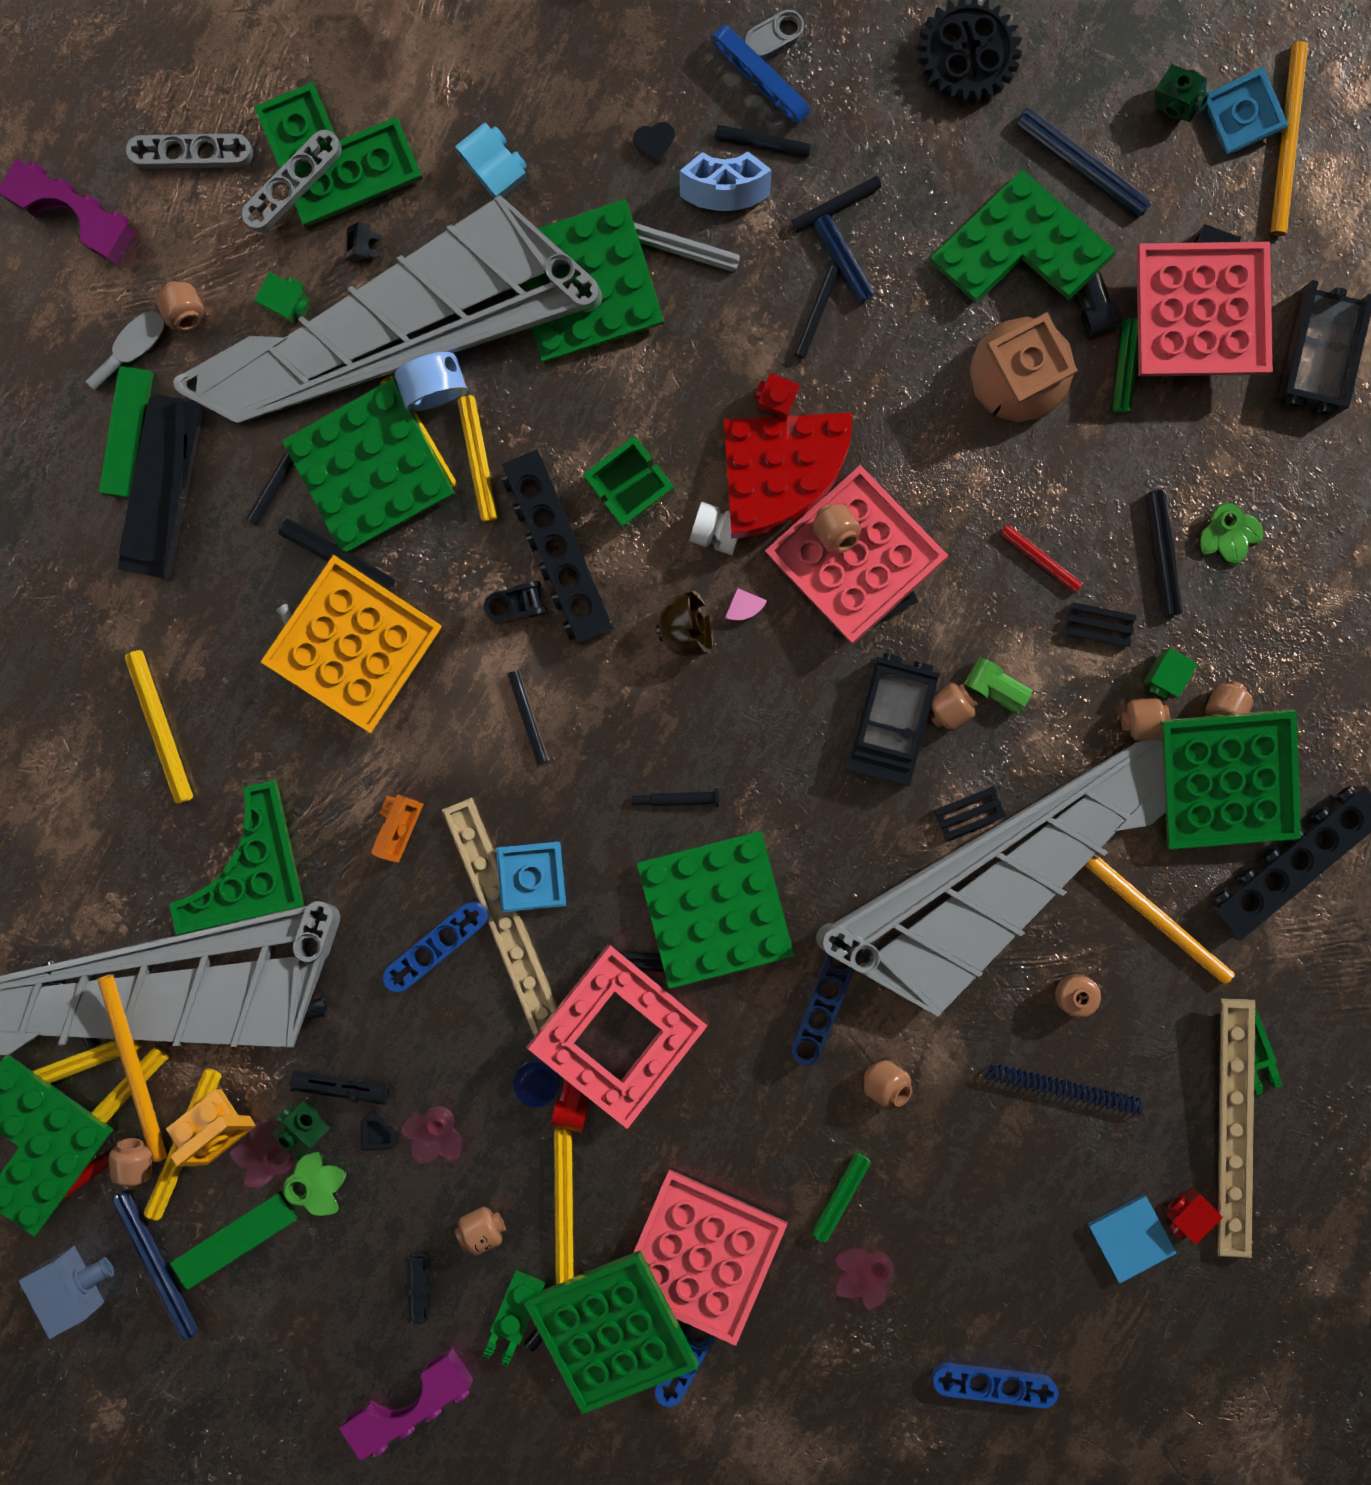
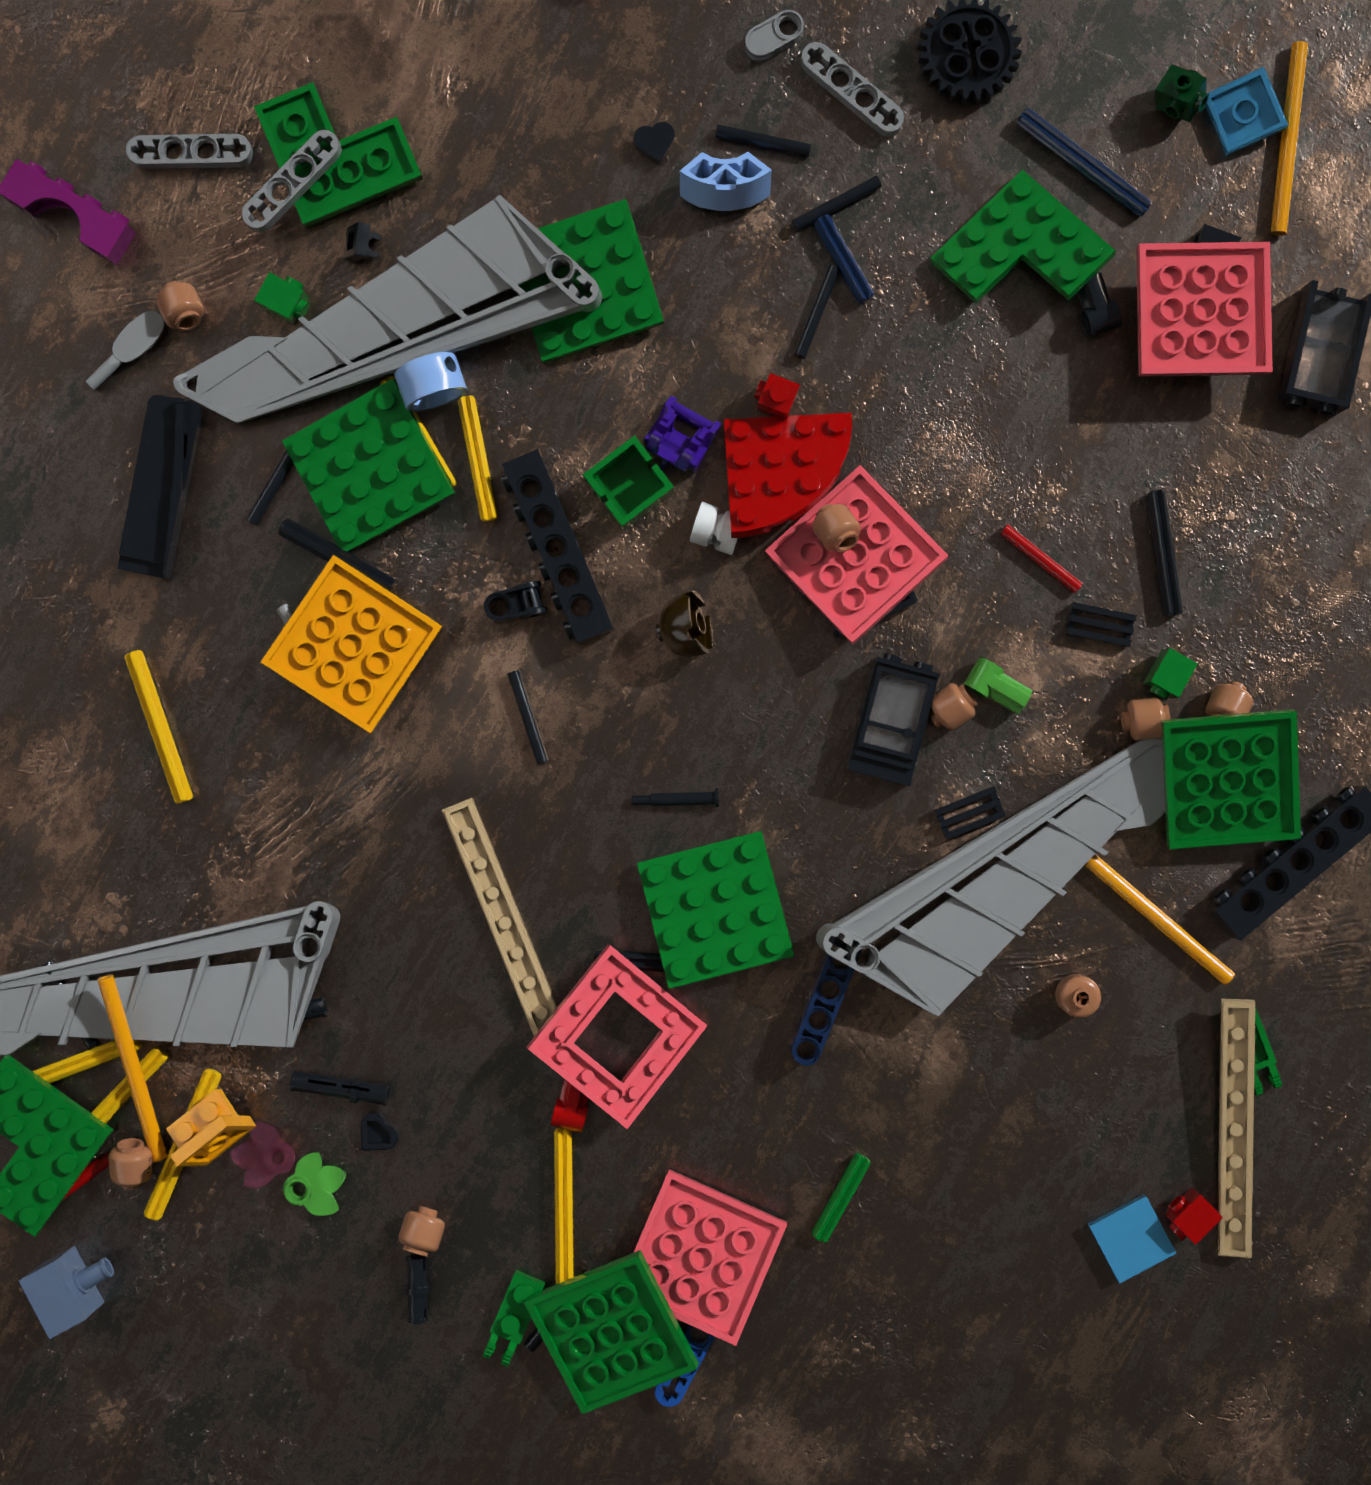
green tile [99,366,154,498] -> none
dark blue axle [111,1191,198,1340] -> none
green plate [169,780,305,935] -> none
green tile [170,1191,298,1290] -> none
dark green brick [271,1101,330,1161] -> none
magenta arch [339,1347,473,1461] -> none
orange hinge [371,794,424,863] -> none
blue beam [383,901,488,993] -> none
clear pink plate [400,1106,462,1164] -> none
medium azure brick [455,122,527,199] -> none
nougat head [455,1207,506,1256] -> none
dark azure tile [495,842,566,912] -> none
clear blue wheel [513,1058,560,1107] -> none
light grey axle [634,222,740,272] -> none
blue beam [710,24,811,124] -> none
bright pink tile [725,588,767,621] -> none
clear pink plate [835,1248,894,1310] -> none
nougat head [864,1060,912,1109] -> none
blue beam [931,1362,1059,1408] -> none
nougat plate [970,312,1078,423] -> none
dark blue piece [987,1062,1143,1116] -> none
green axle [1113,318,1138,414] -> none
bright green plate [1200,502,1263,566] -> none
none -> nougat head [398,1206,445,1257]
none -> dark purple piece [643,395,722,474]
none -> light grey beam [801,42,904,137]

